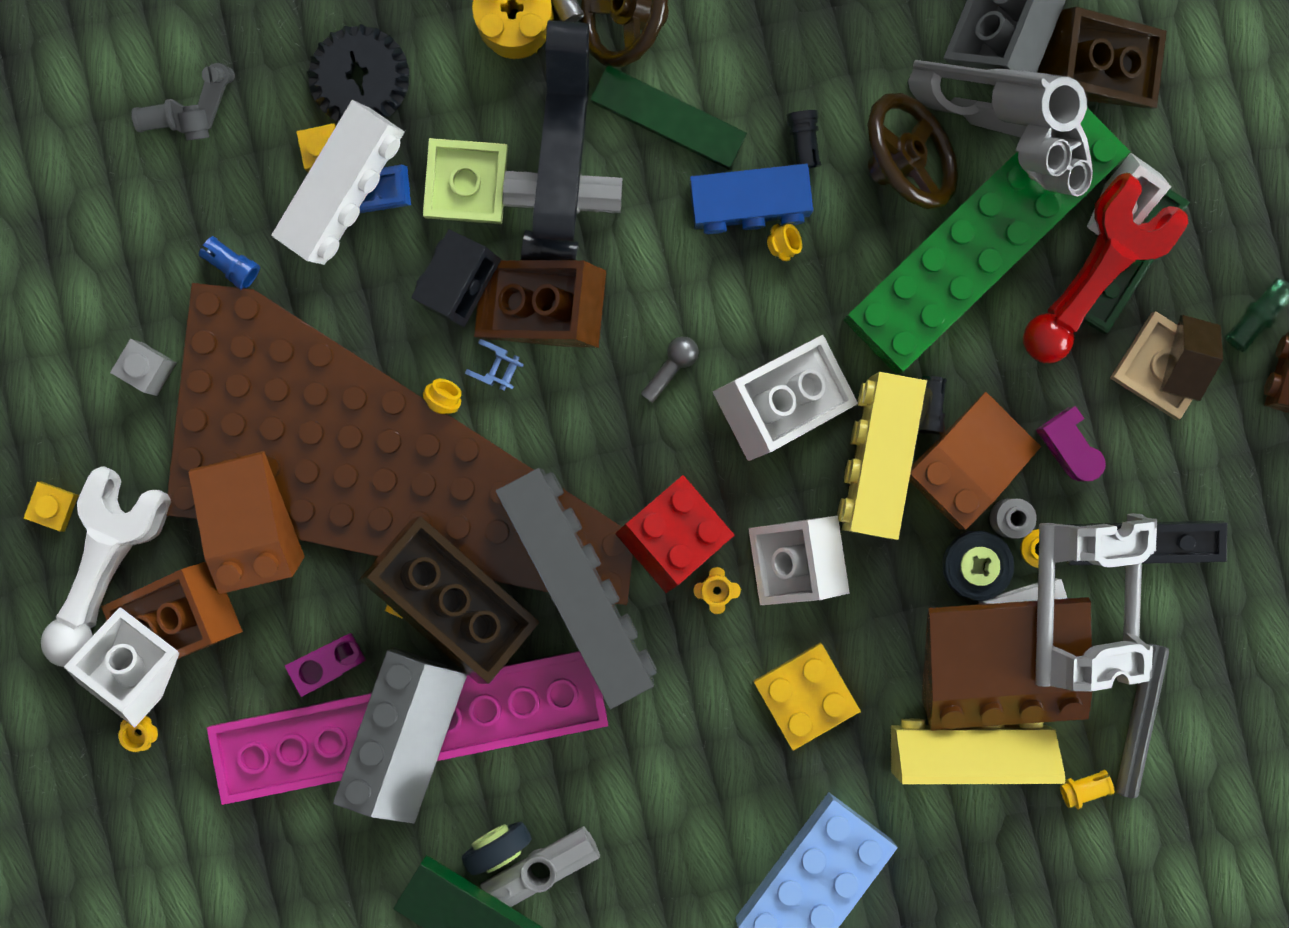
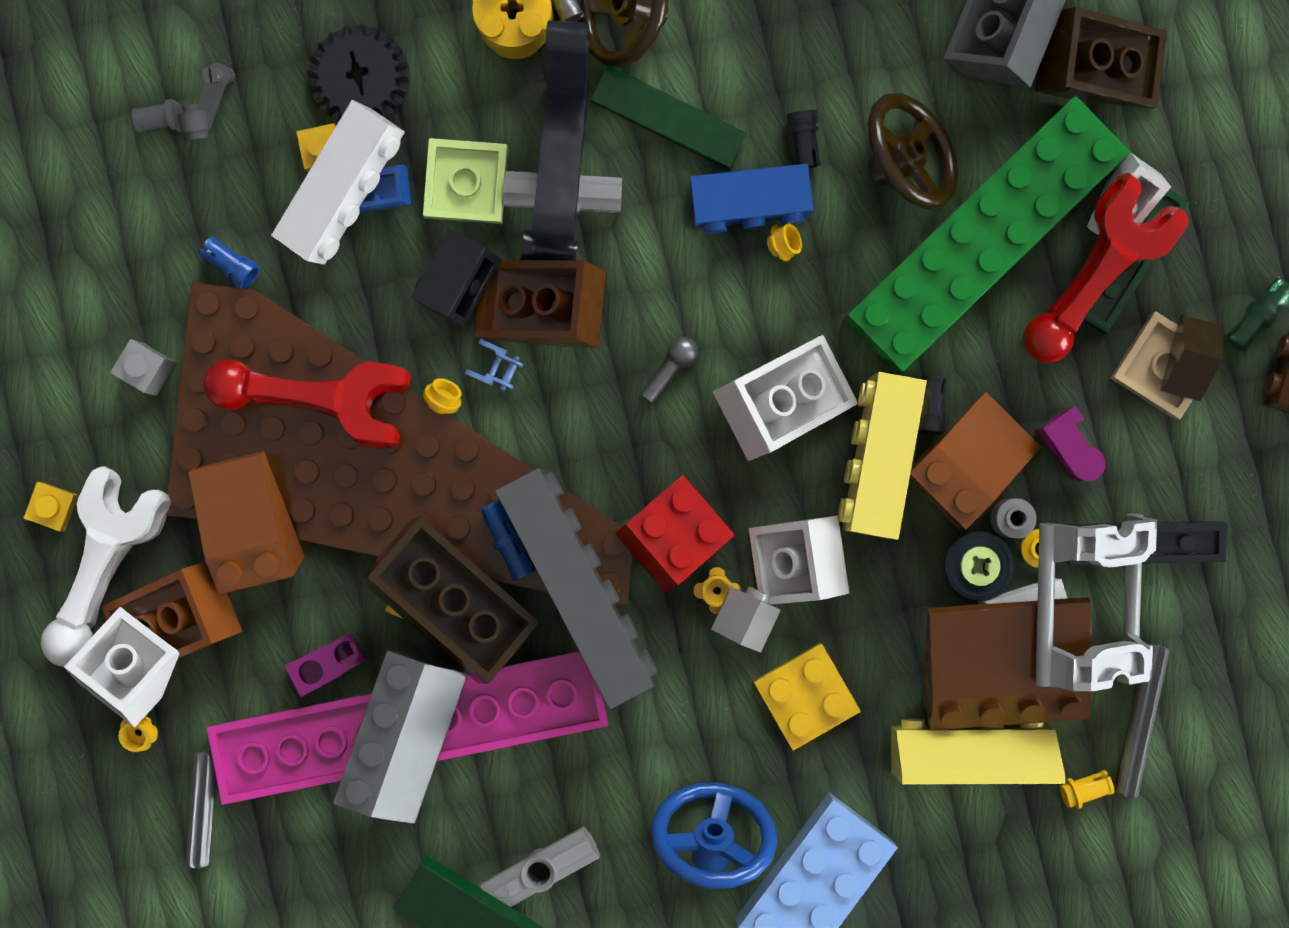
black wheel [461,822,532,876] -> none
light grey panel [908,60,1093,196] -> none
none -> dark grey axle [185,750,216,869]
none -> red piece [203,359,411,449]
none -> blue pin [479,500,536,581]
none -> blue piece [651,782,778,889]
none -> light grey brick [711,586,781,653]

